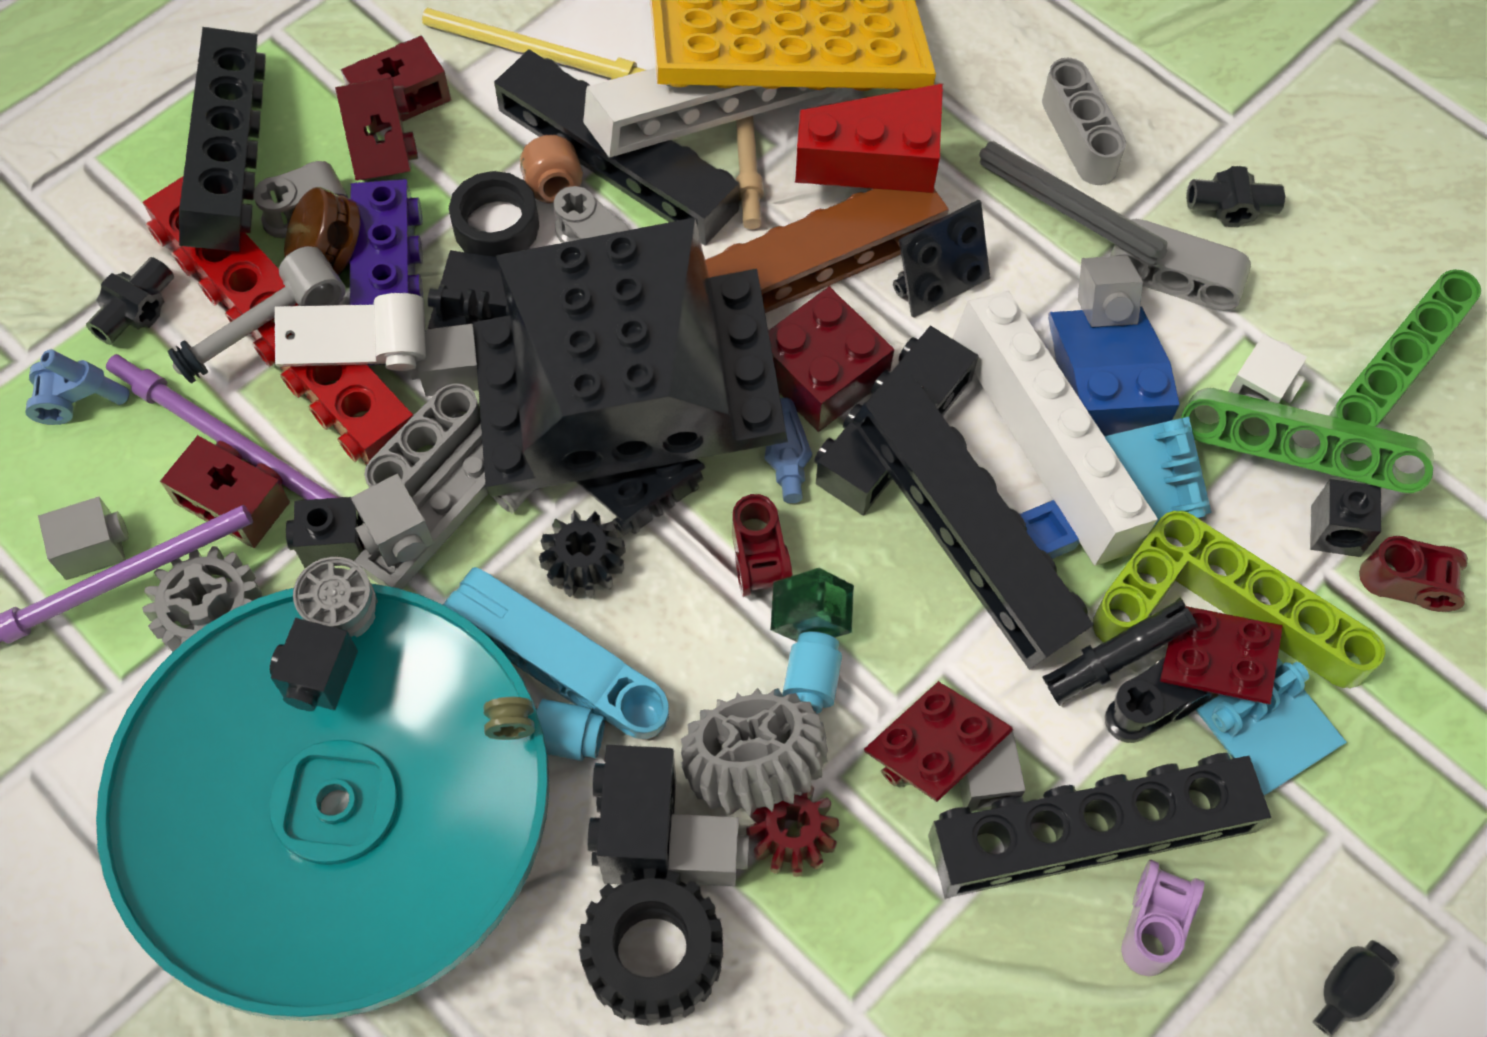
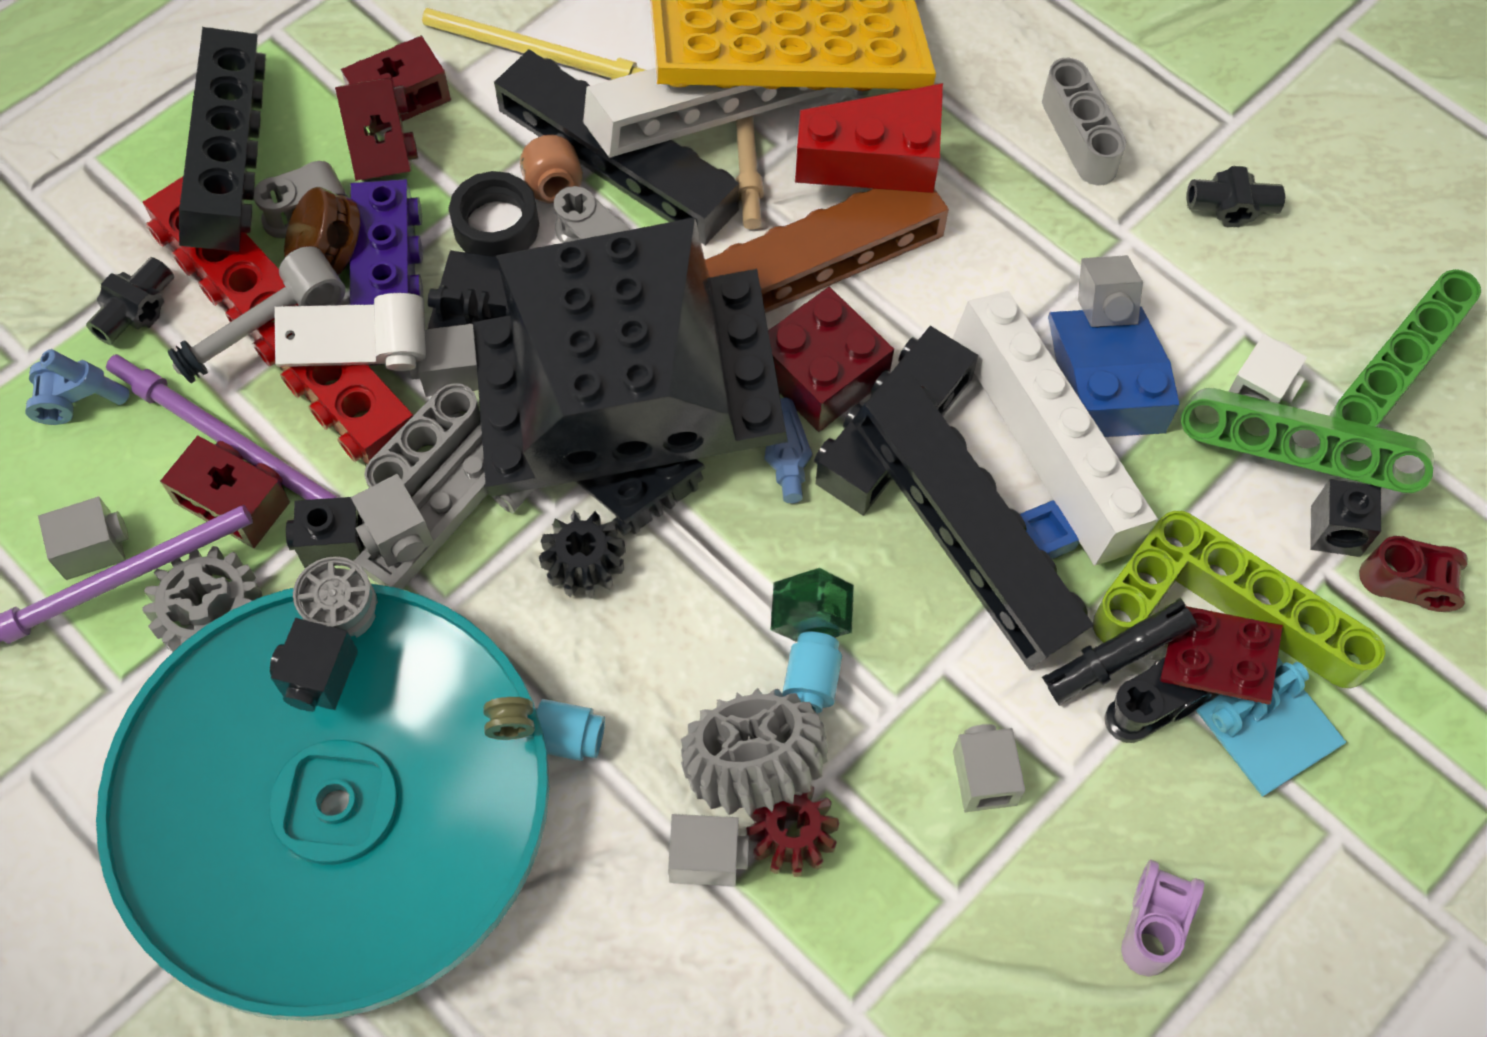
medium azure piece [442,567,669,739] -> none
black tyre [579,869,723,1026] -> none
black brick [588,745,676,885] -> none
dark red piece [732,494,793,598] -> none
dark red hinge [864,681,1013,802] -> none
black hinge [893,199,990,318] -> none
black brick [928,753,1272,899] -> none
dark grey axle [979,141,1168,265] -> none
medium azure hinge [1104,417,1212,527] -> none
light grey beam [1110,219,1251,311] -> none
black plant [1312,940,1400,1037] -> none

